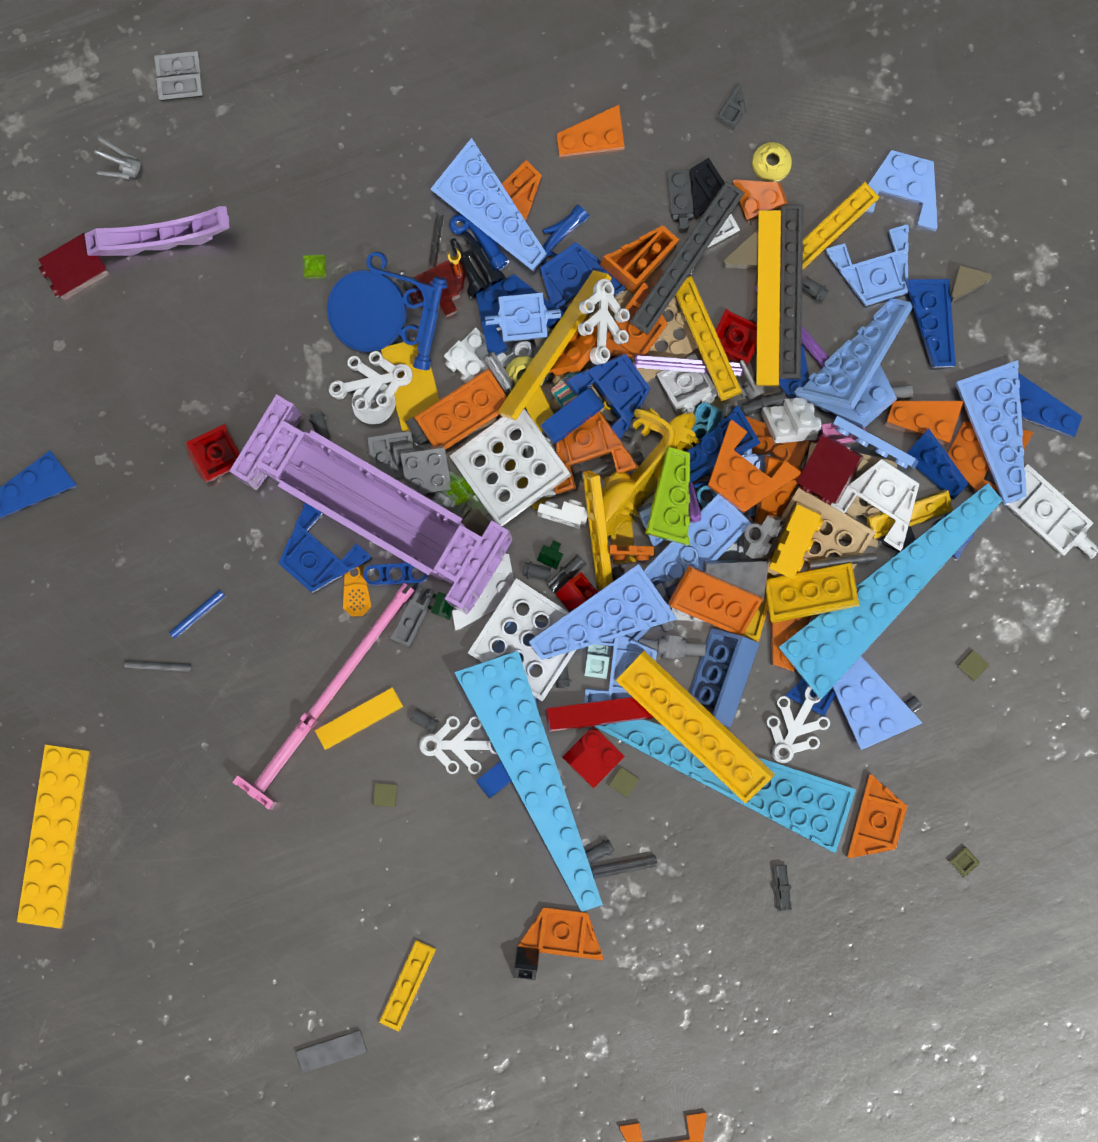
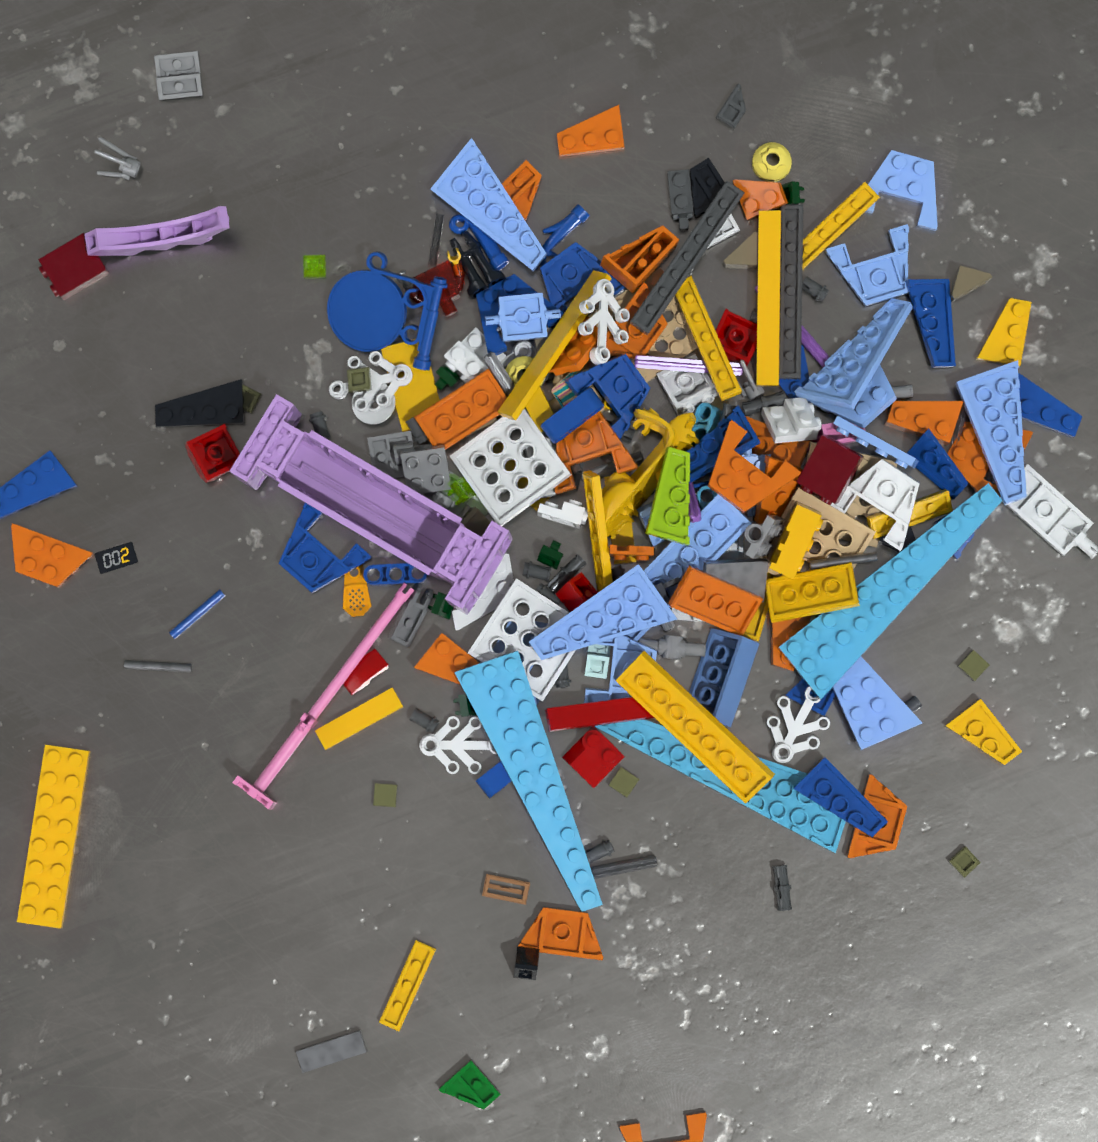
none -> orange wing [11,523,93,588]
none -> black sticker [94,542,138,574]
none -> black wing [155,379,245,428]
none -> olive tile [243,385,262,414]
none -> red slope [343,649,388,695]
none -> olive tile [347,367,372,393]
none -> orange wedge [414,633,479,685]
none -> dark green tile [434,365,461,390]
none -> green wing [439,1060,501,1110]
none -> dark green tile [453,694,476,717]
none -> medium nougat tile [482,874,530,905]
none -> dark grey pin [535,583,560,605]
none -> dark green tile [782,181,805,205]
none -> blue wing [793,757,888,837]
none -> yellow wing [945,698,1022,765]
none -> flat silver piece [952,404,967,446]
none -> yellow wing [976,298,1032,367]

